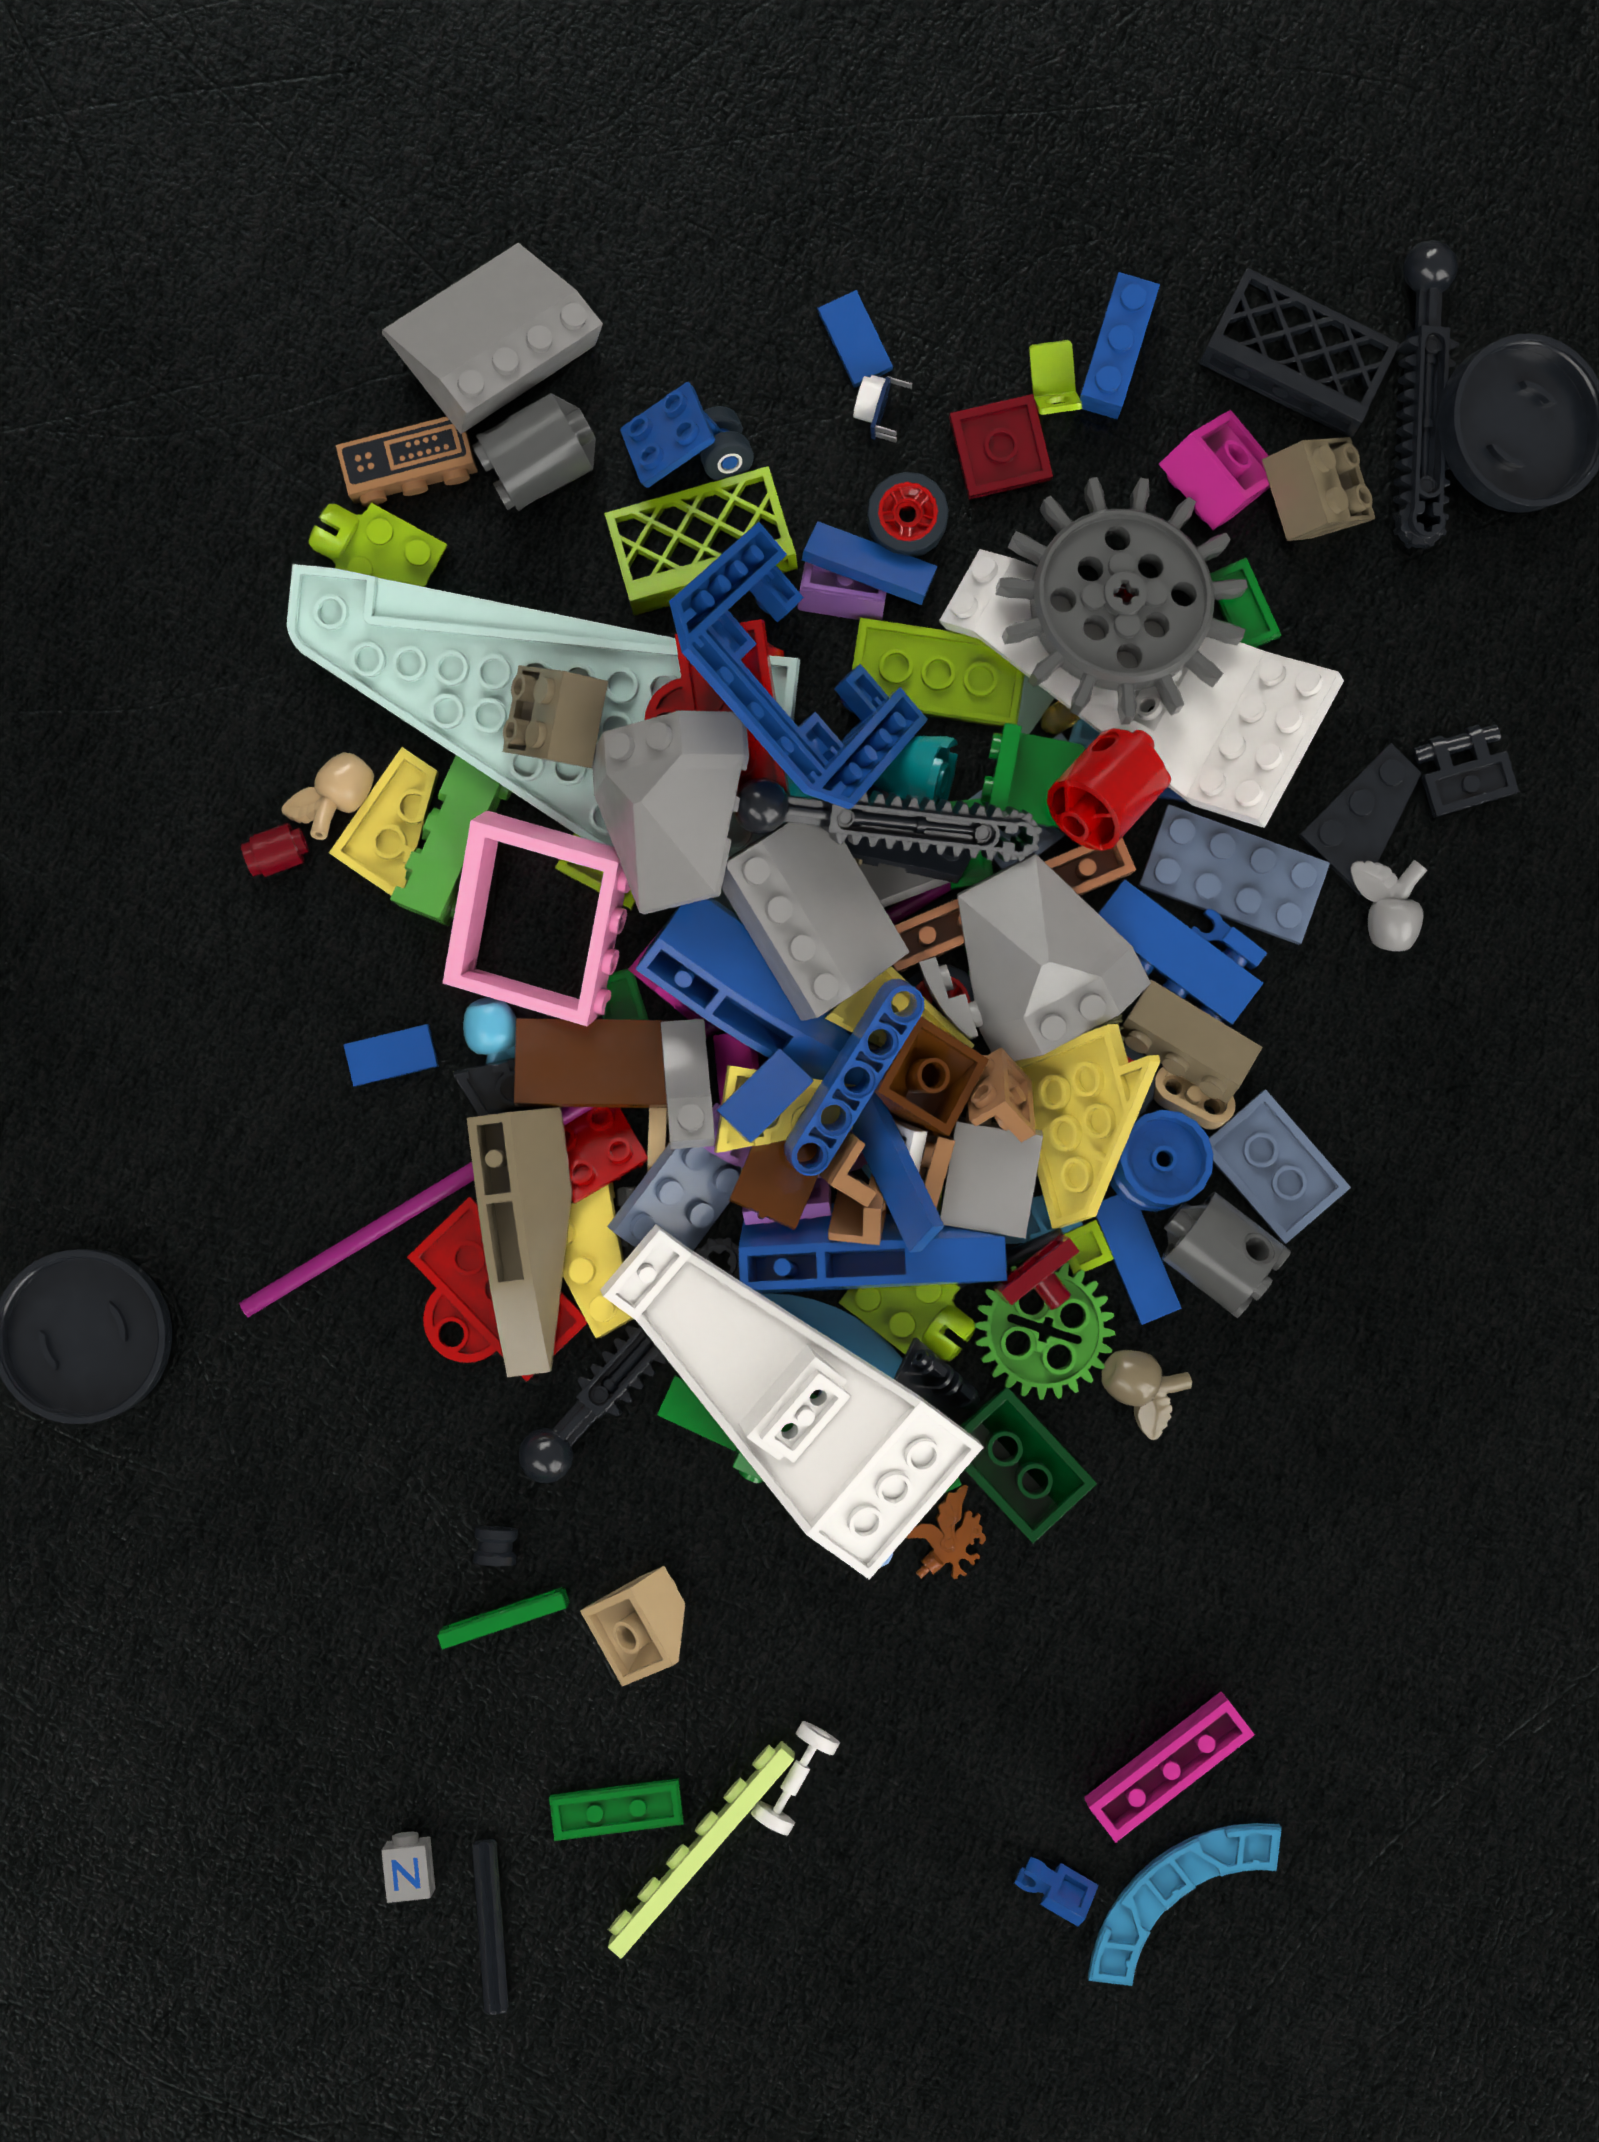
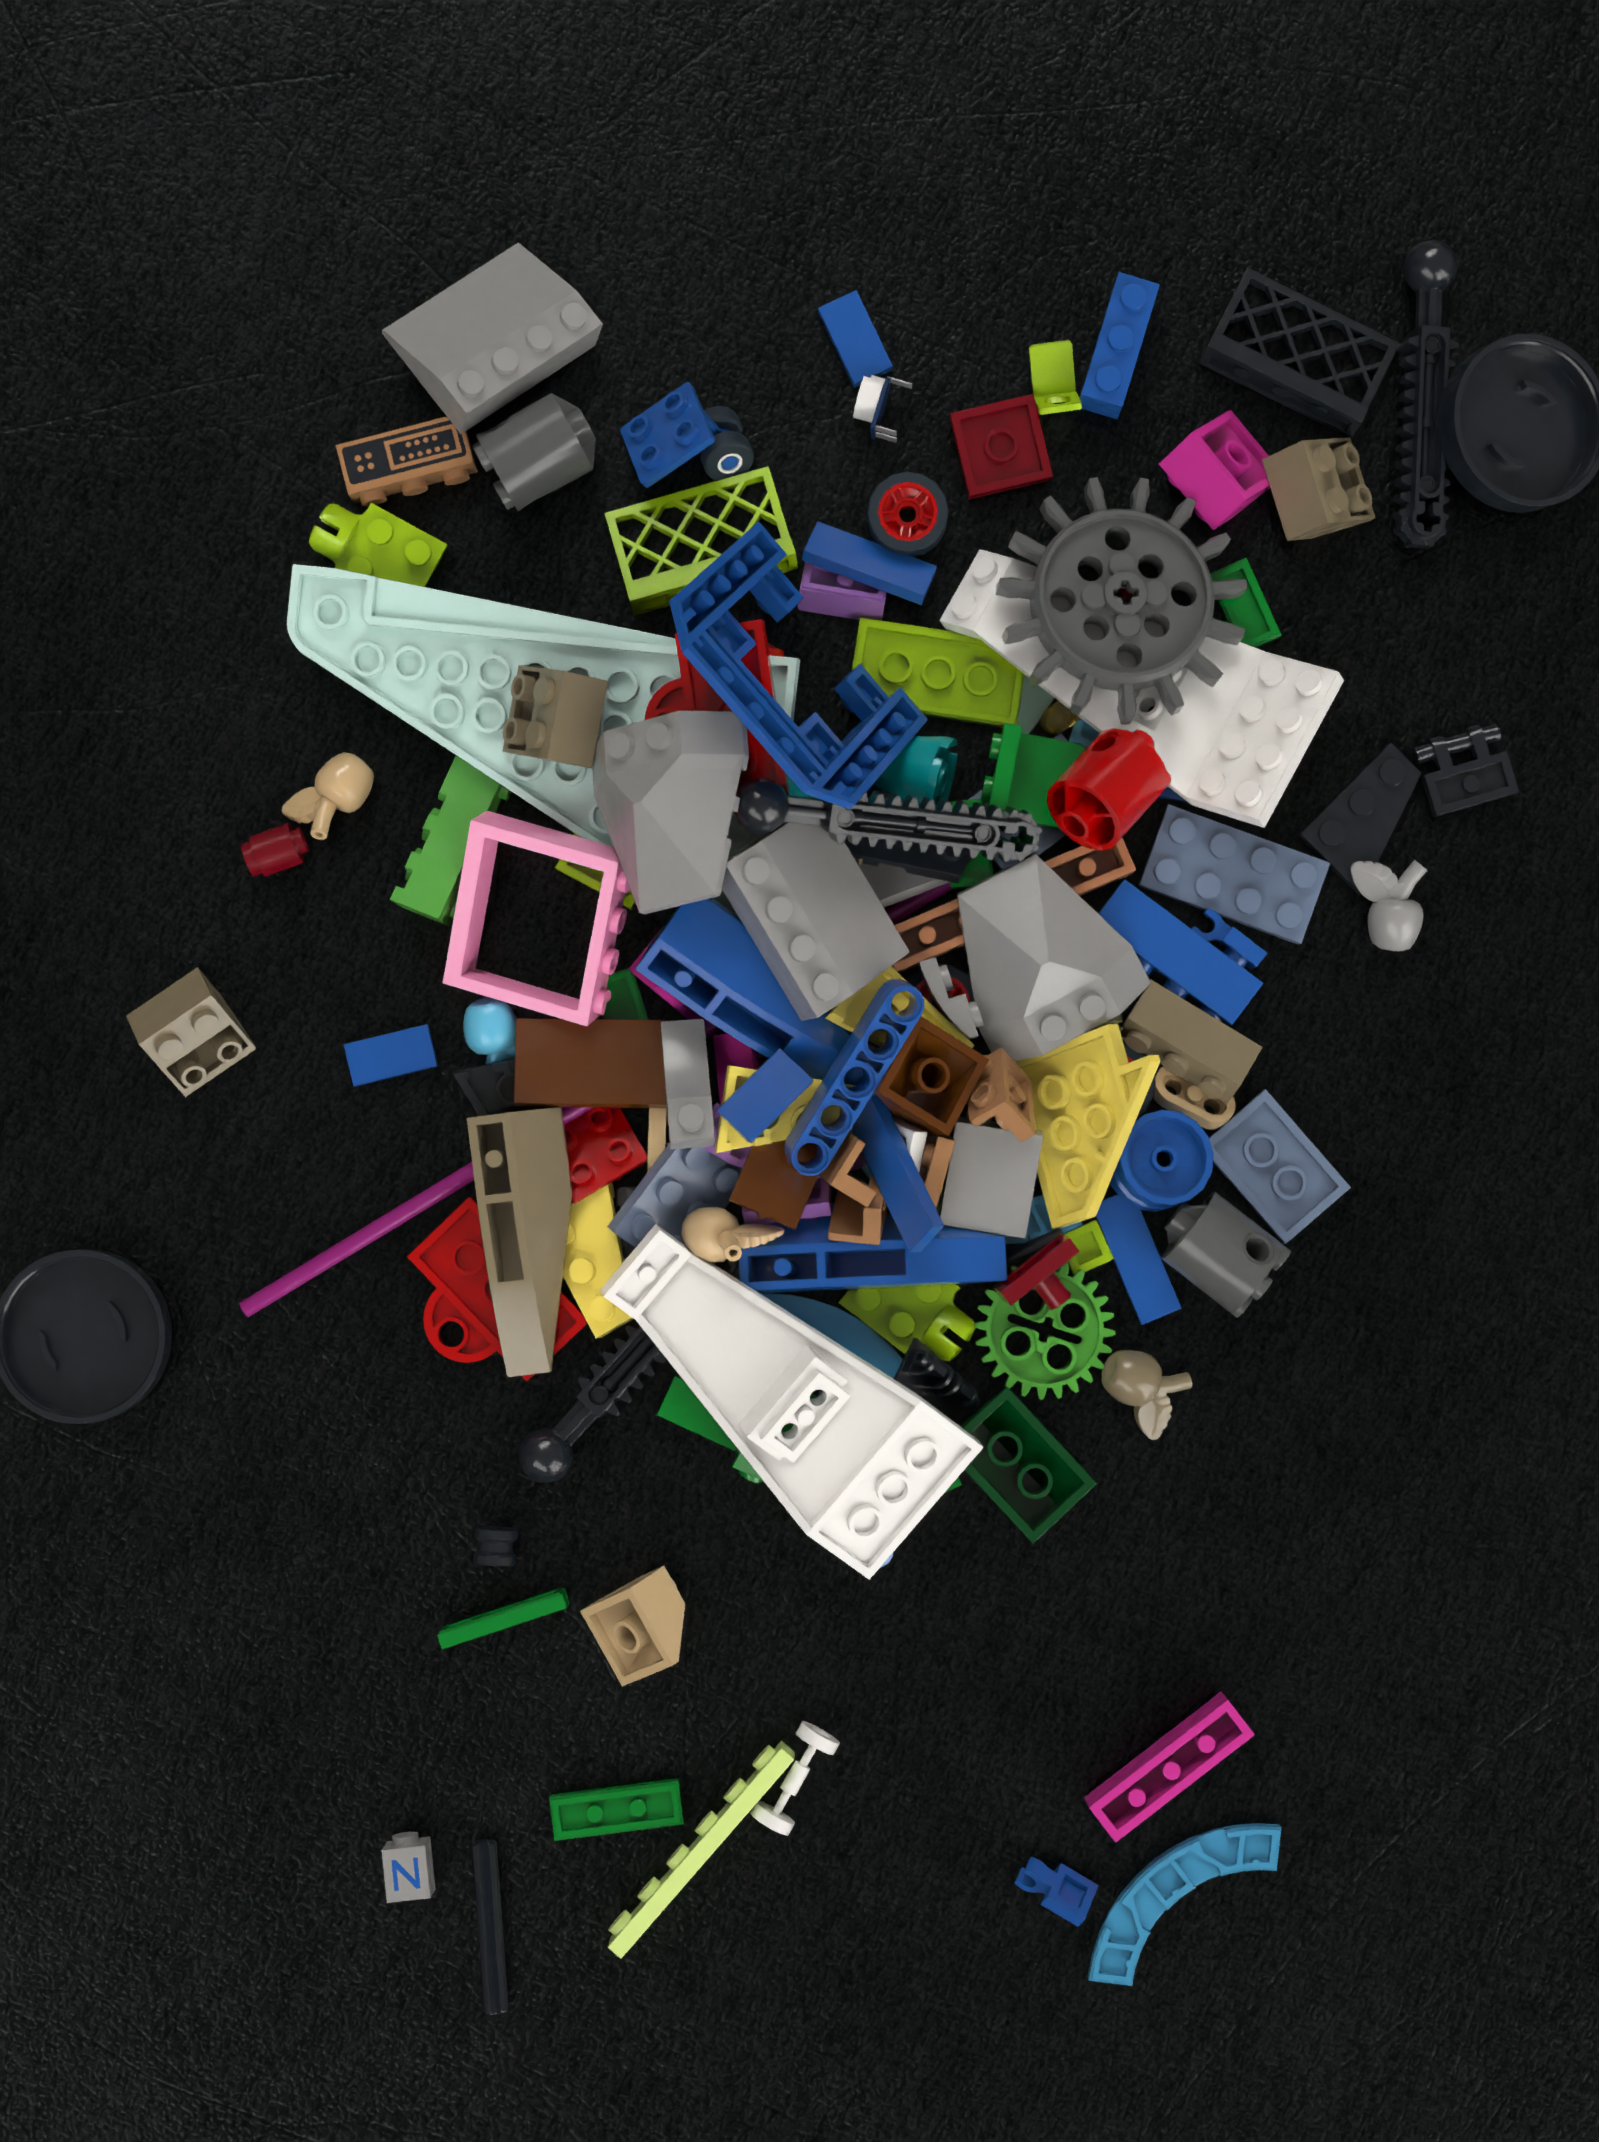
light yellow wing [329,747,439,896] -> none
dark orange piece [906,1484,986,1579] -> none
none -> dark tan slope [126,967,256,1097]
none -> tan piece [681,1207,785,1263]

